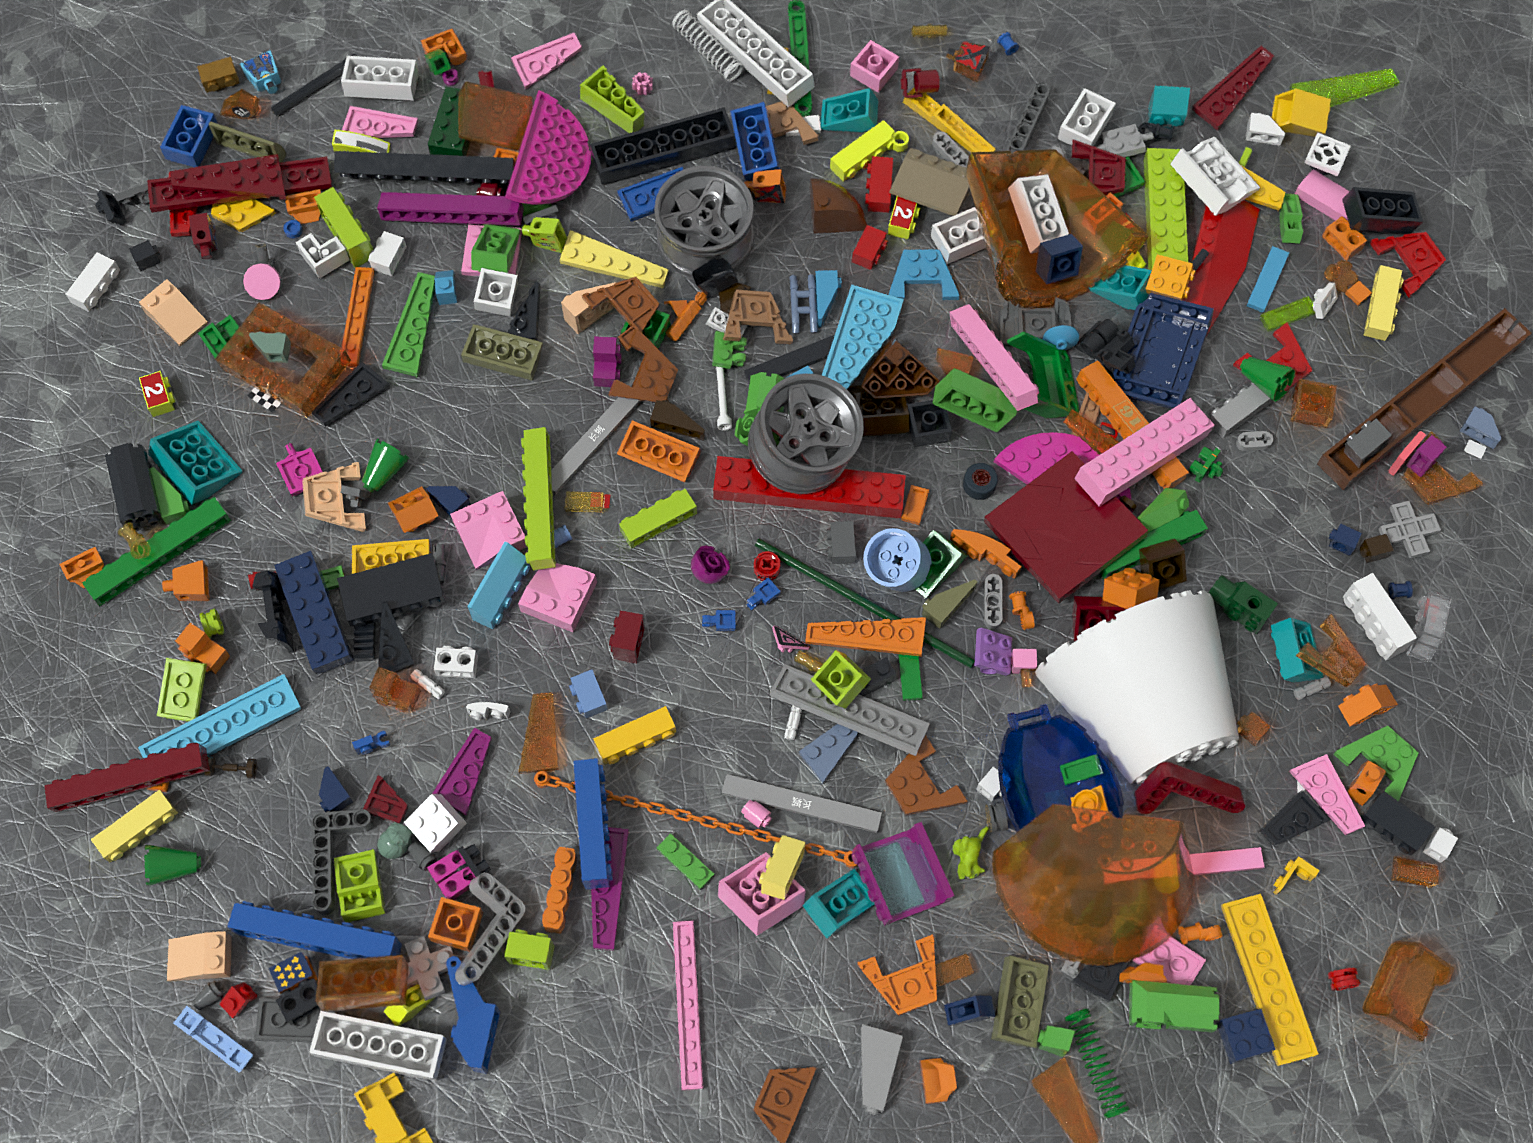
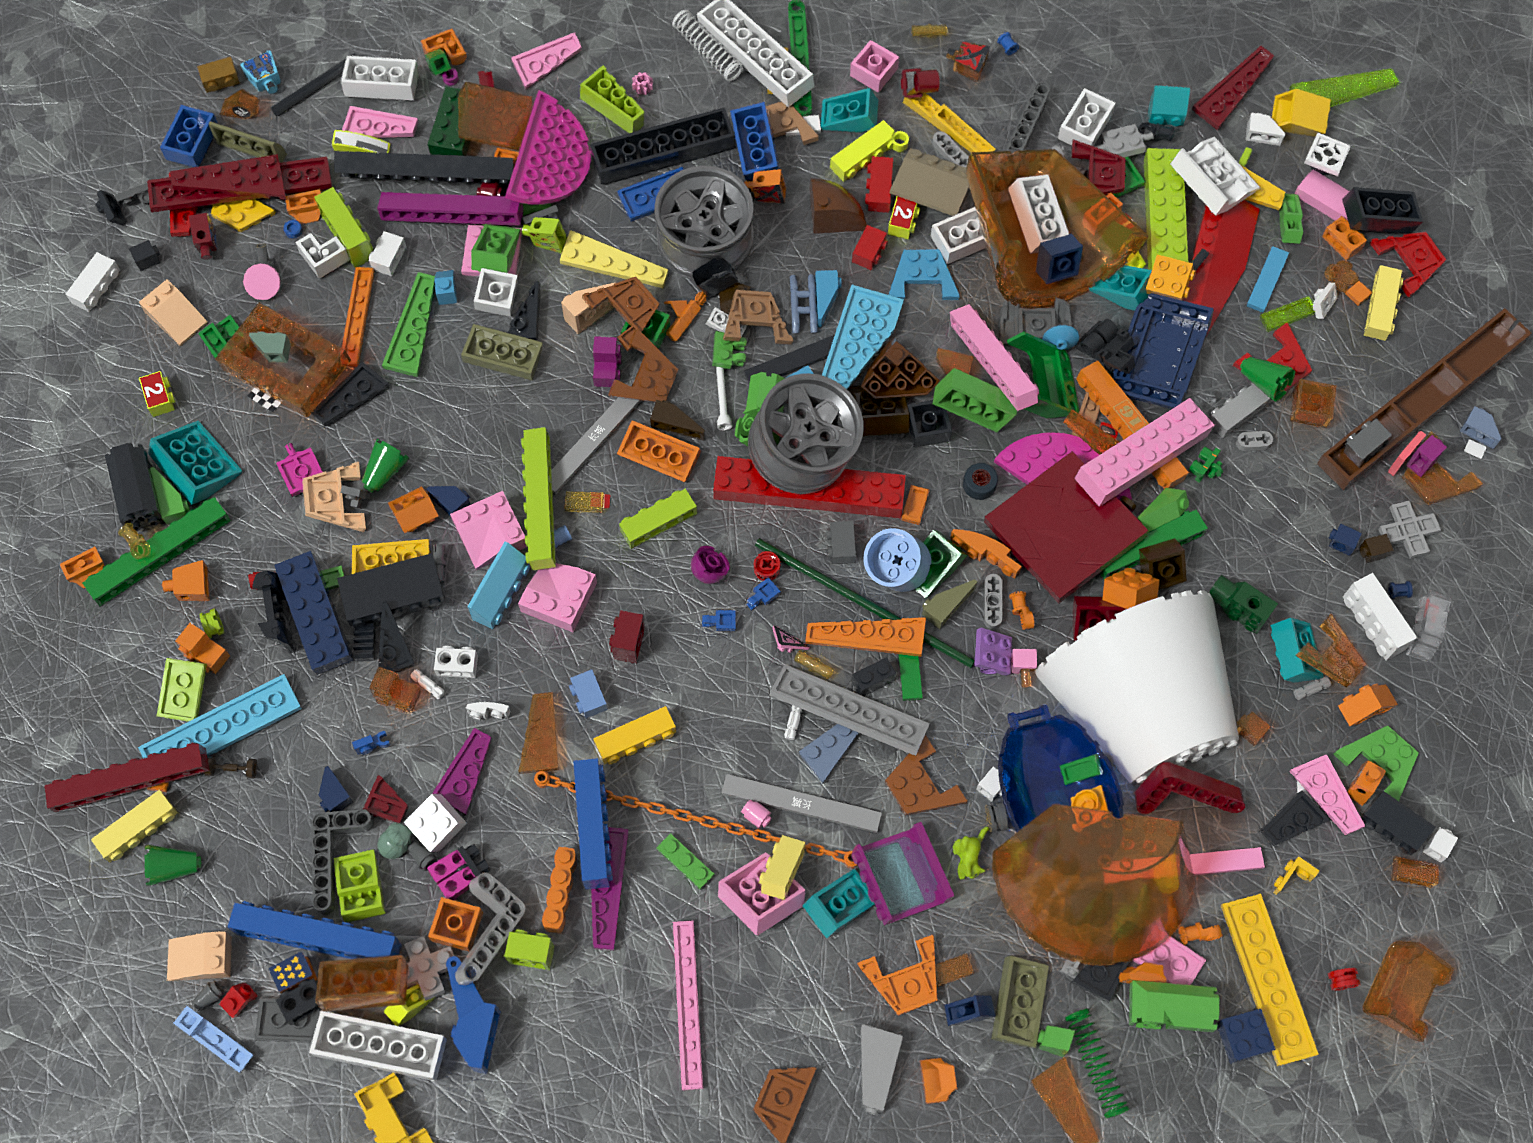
lime brick [810,650,871,709] -> none

